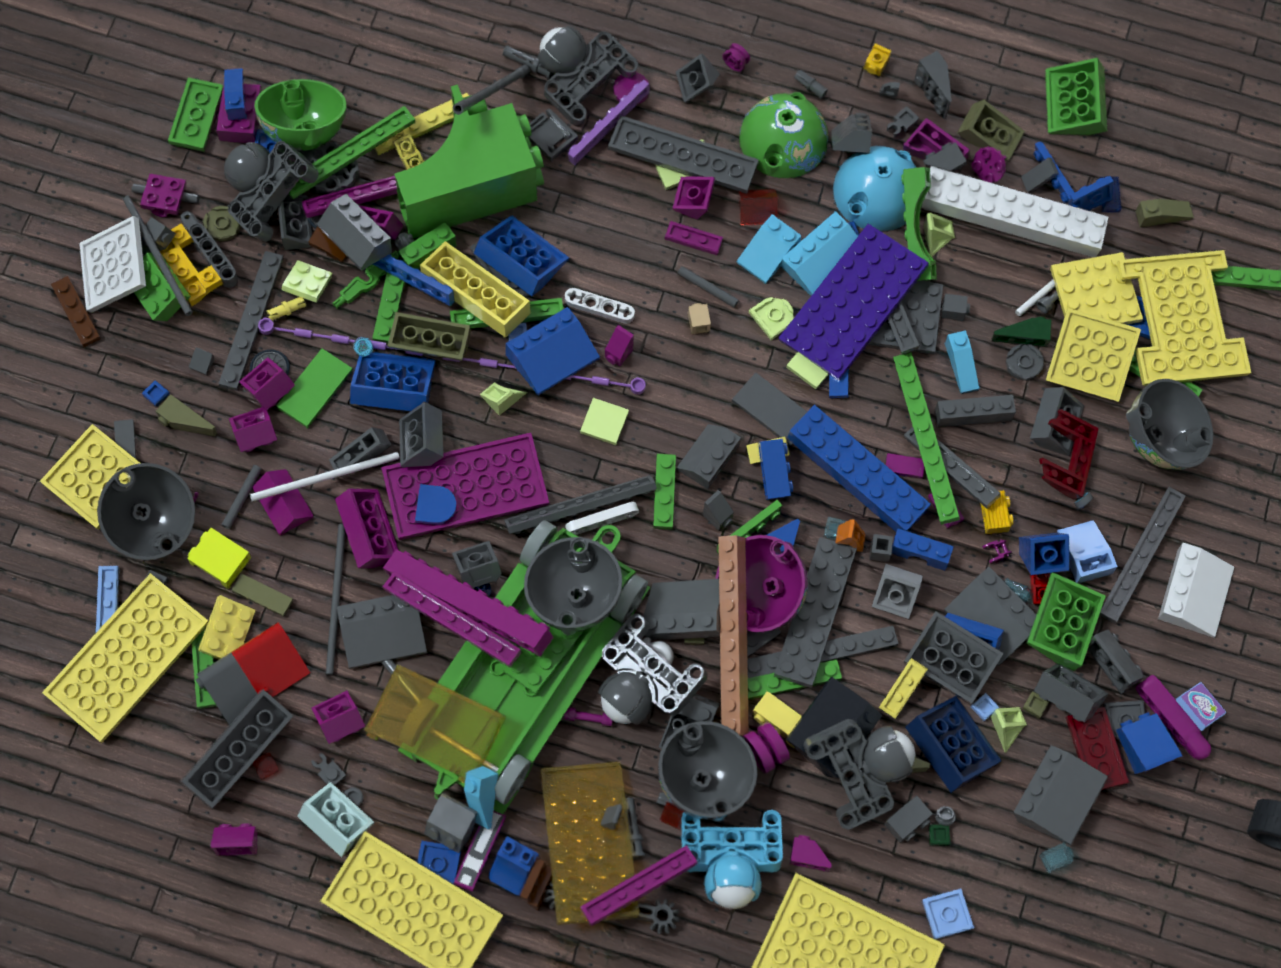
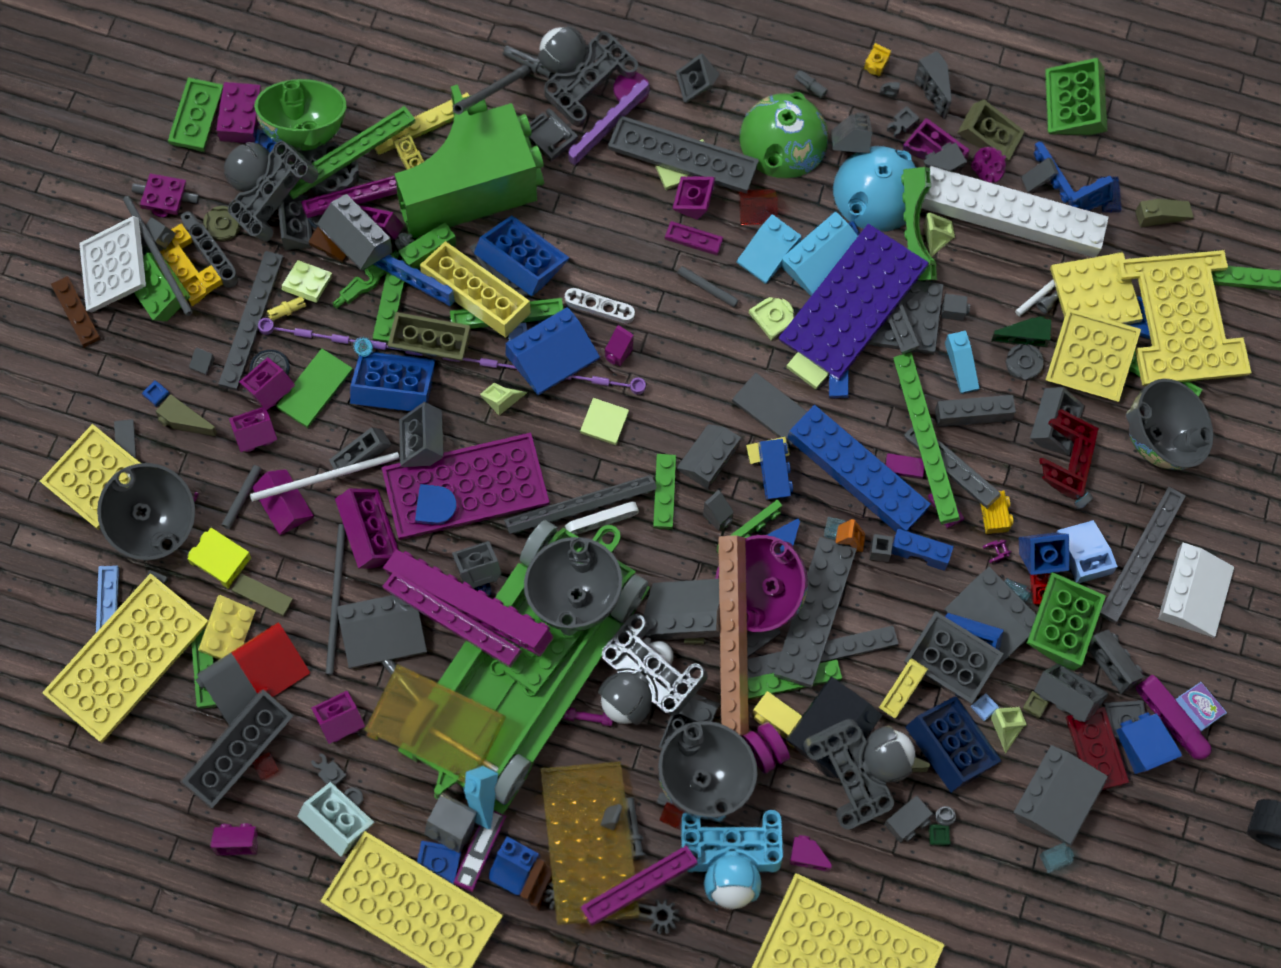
blue slope [224,68,247,120] -> none
tan brick [688,303,711,334] -> none
magenta wheel [722,43,751,72] -> none
light grey slope [872,564,923,619] -> none
light blue tile [922,889,974,940] -> none

